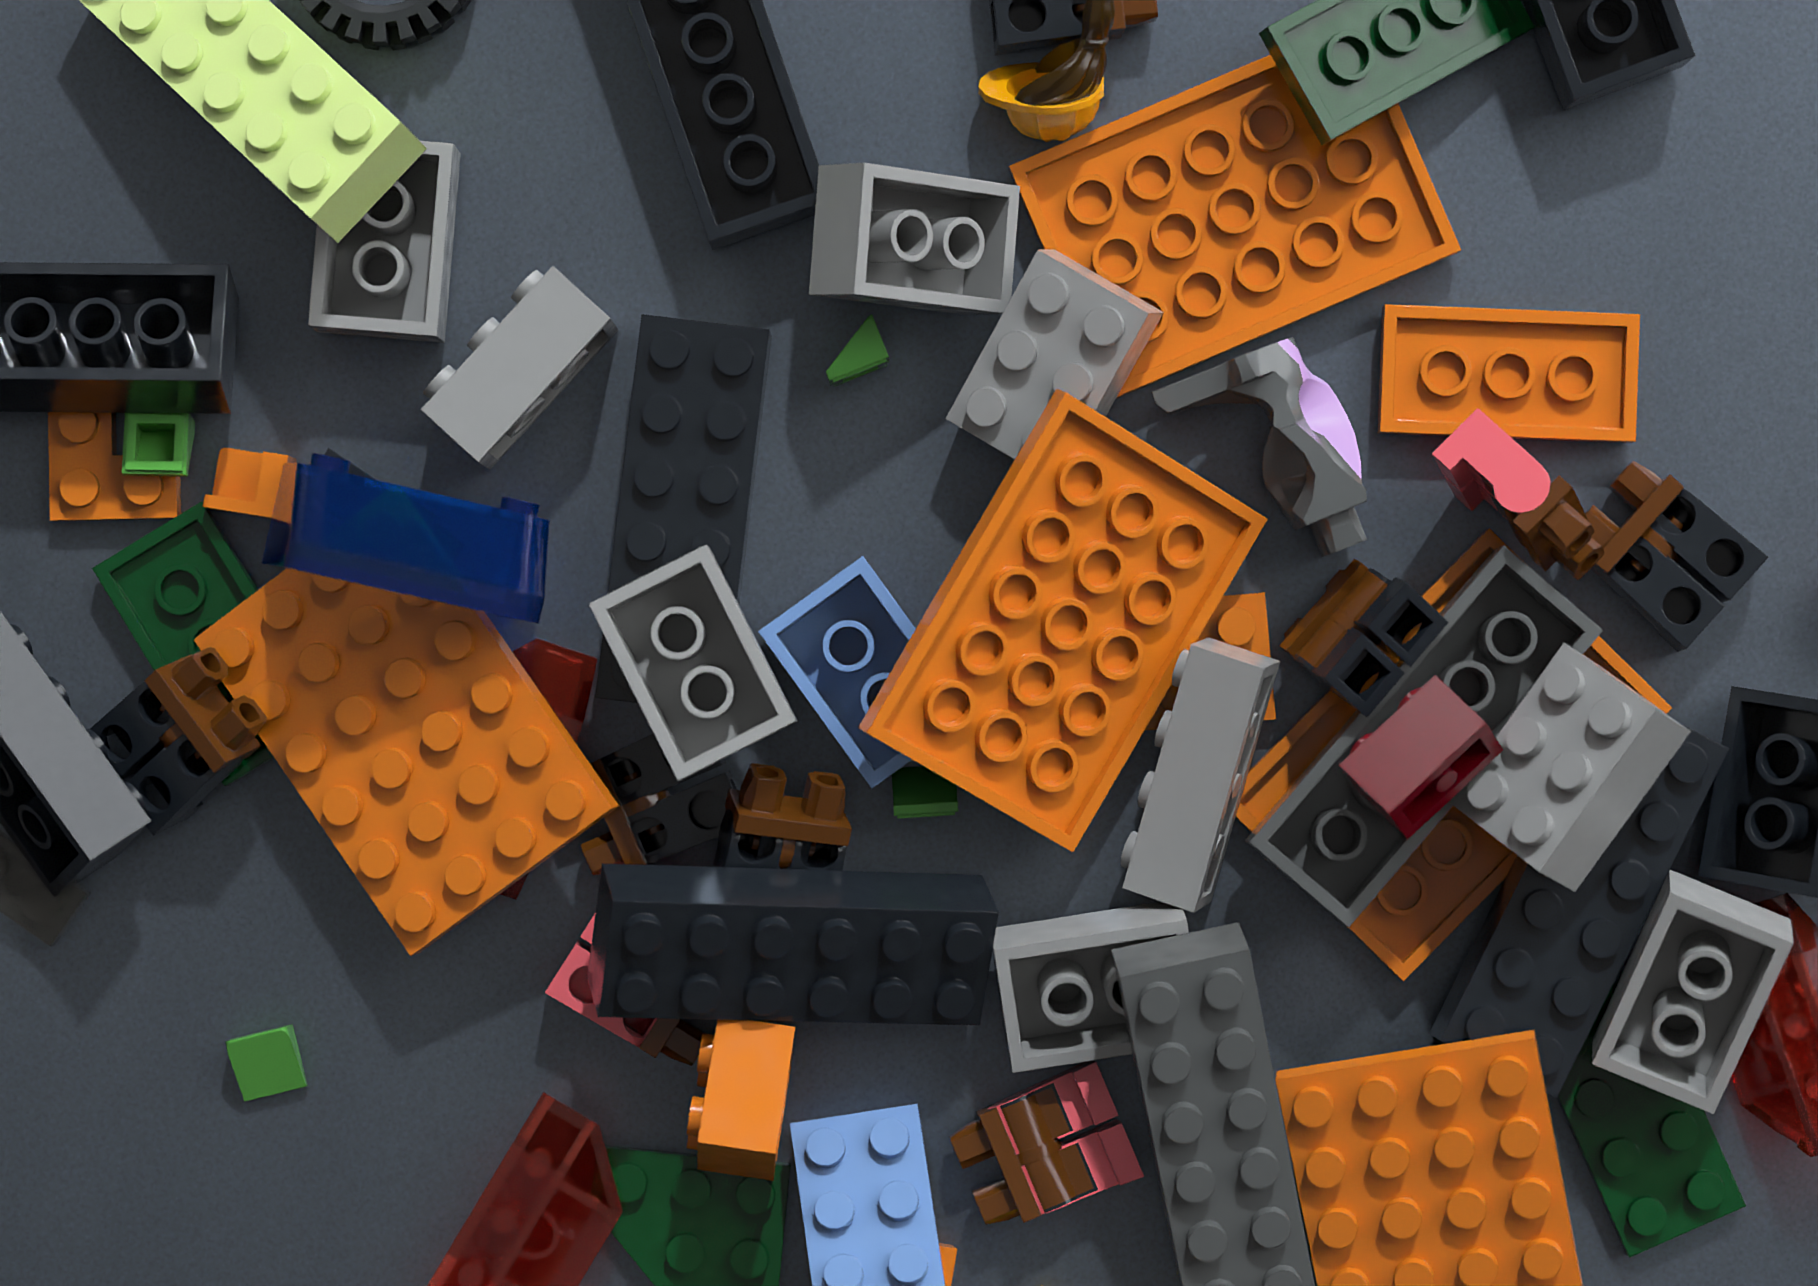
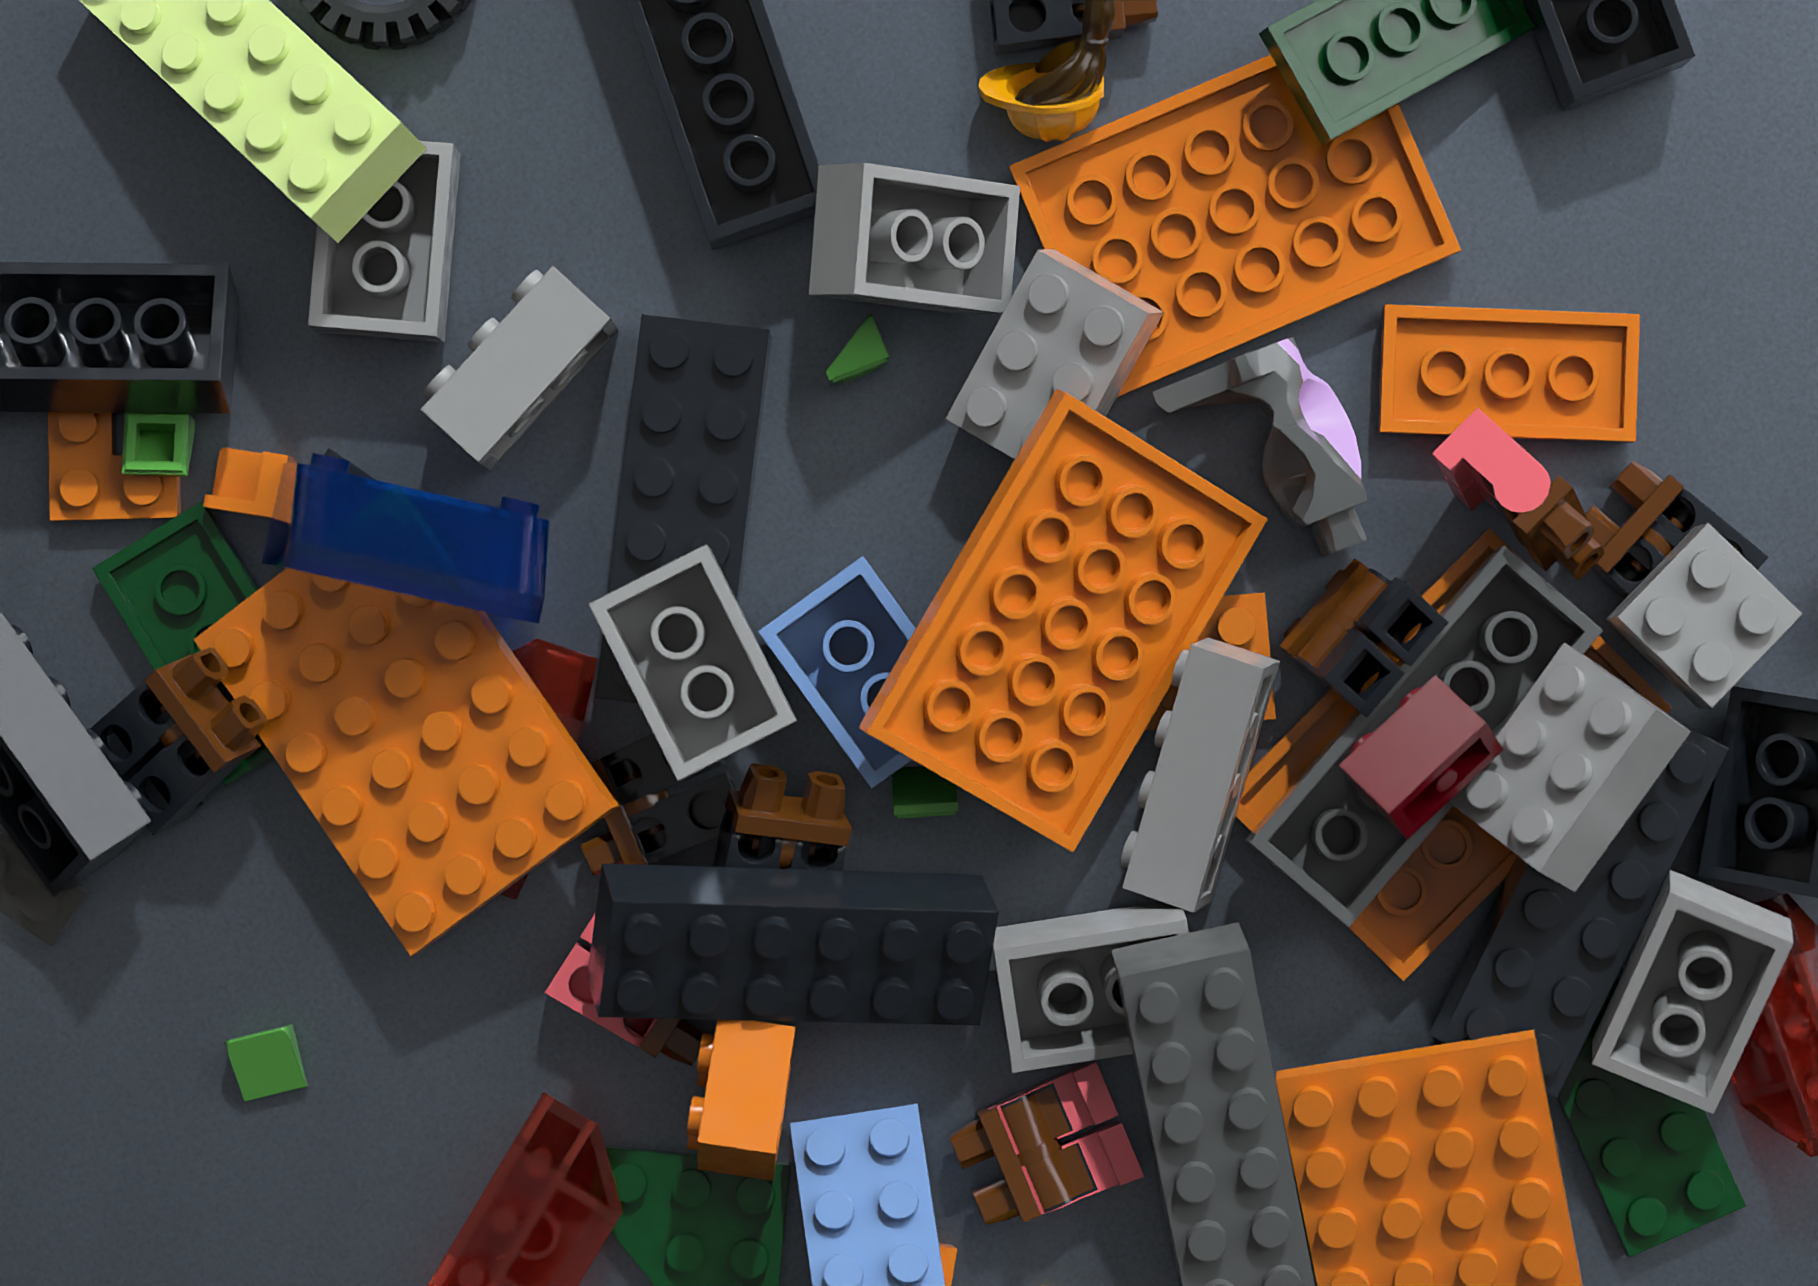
none -> light grey brick [1606,523,1802,709]

